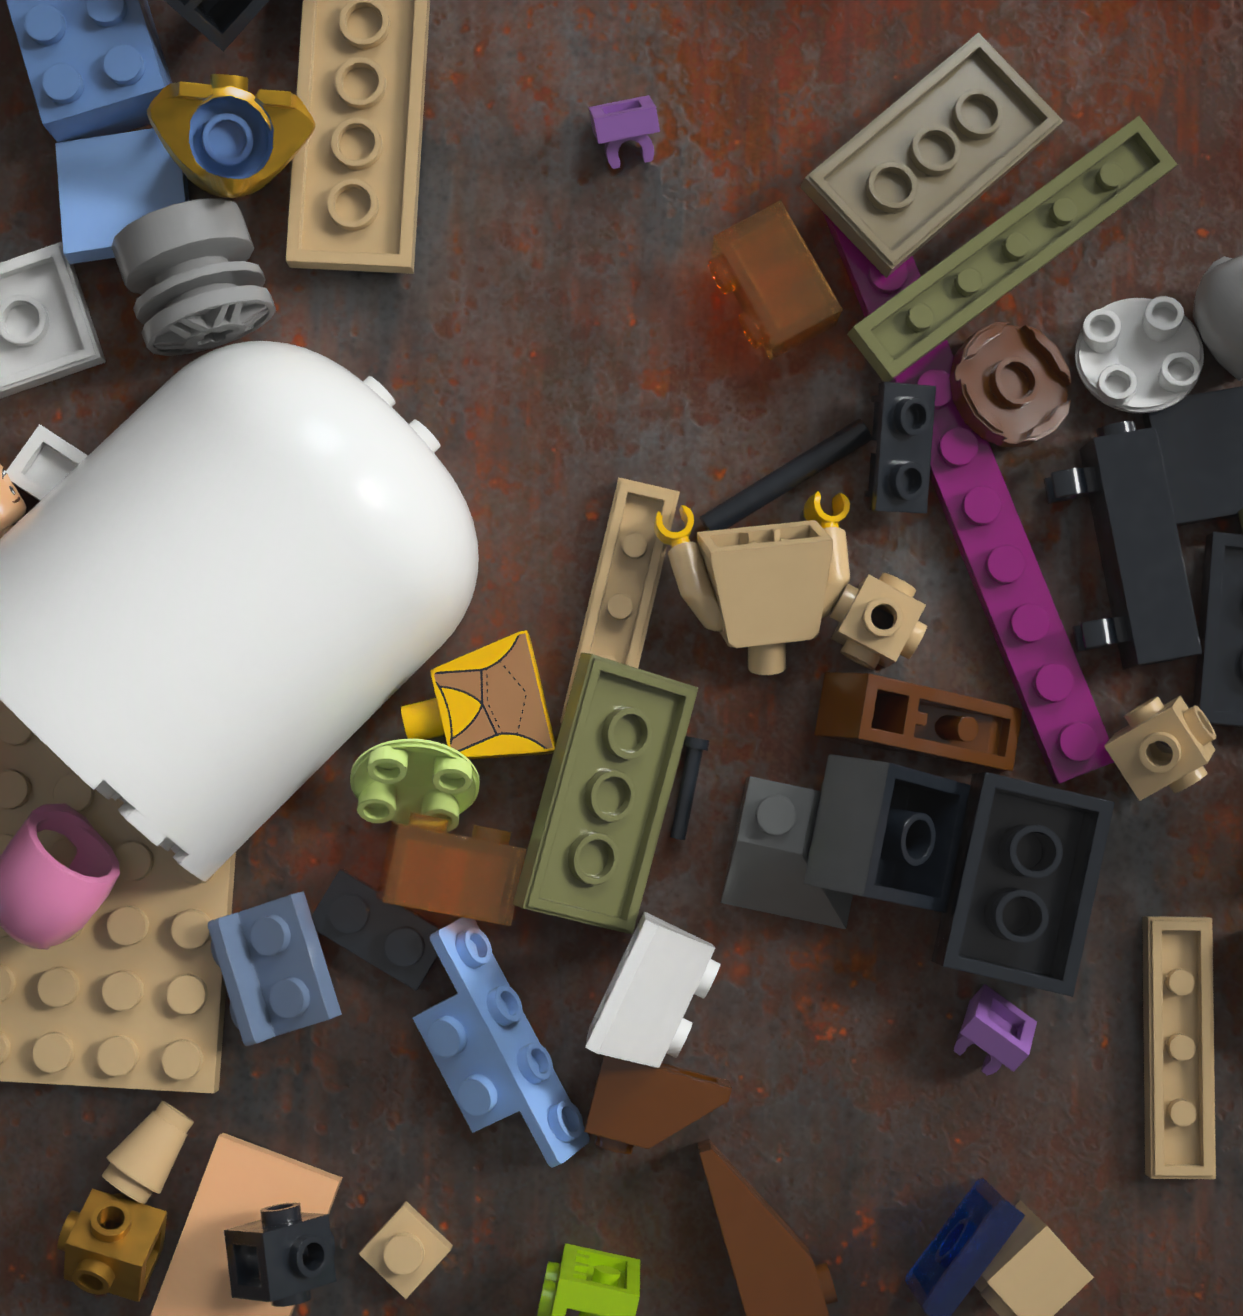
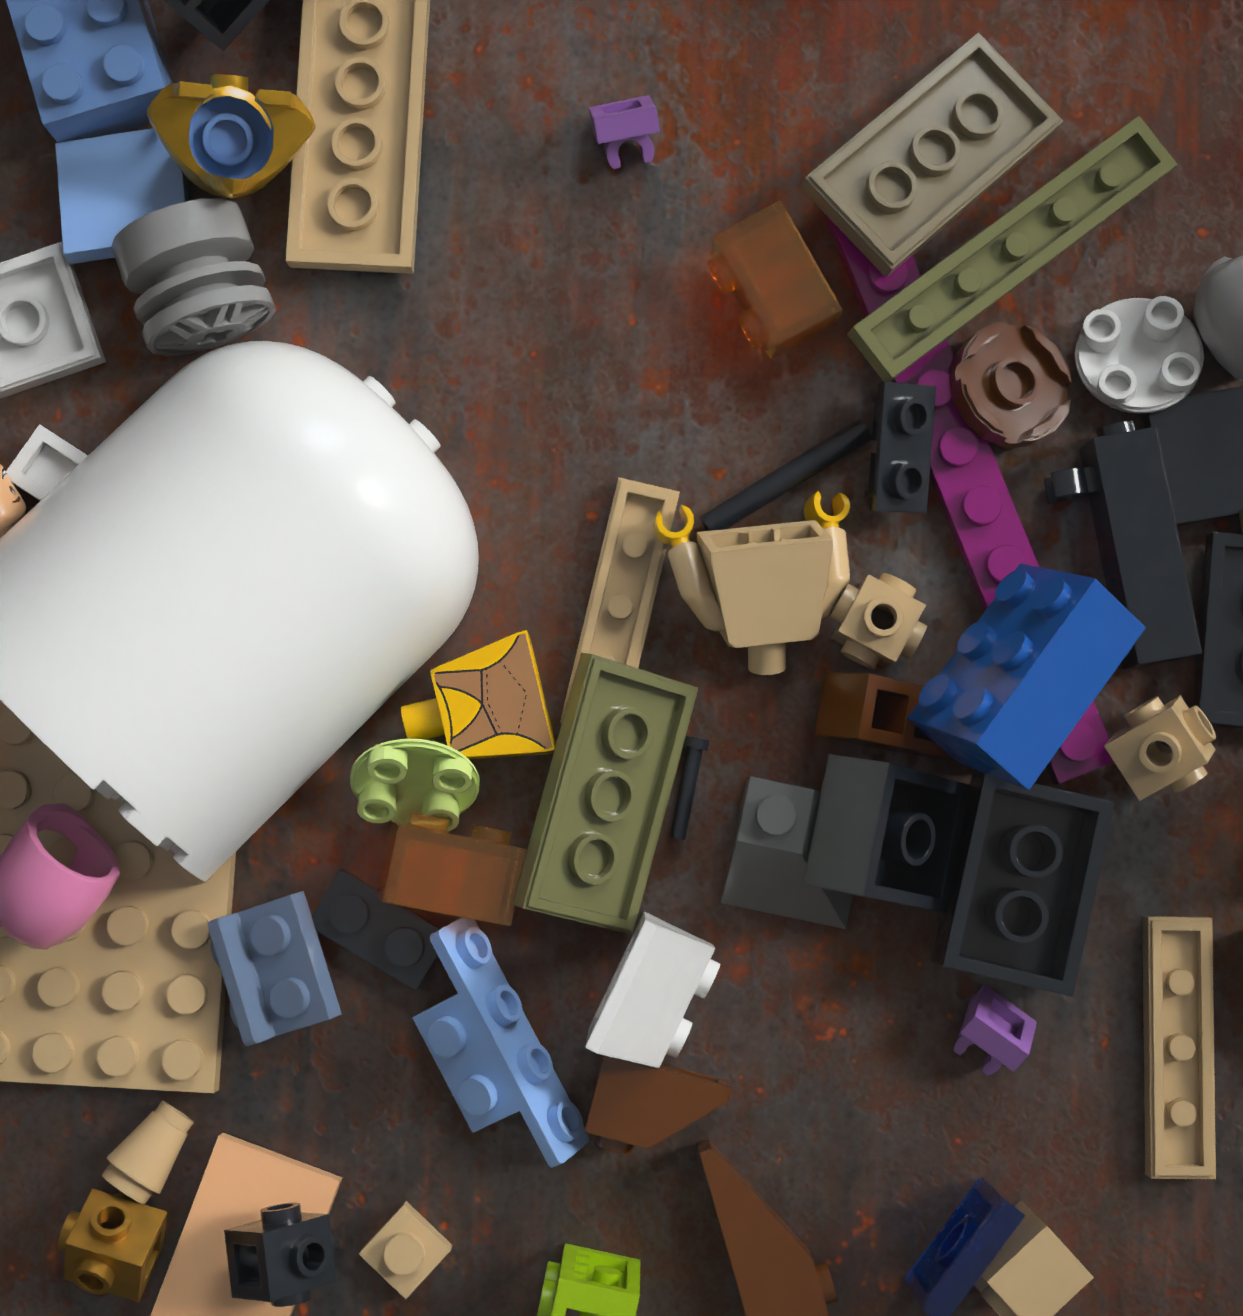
none -> blue brick [907,563,1146,790]

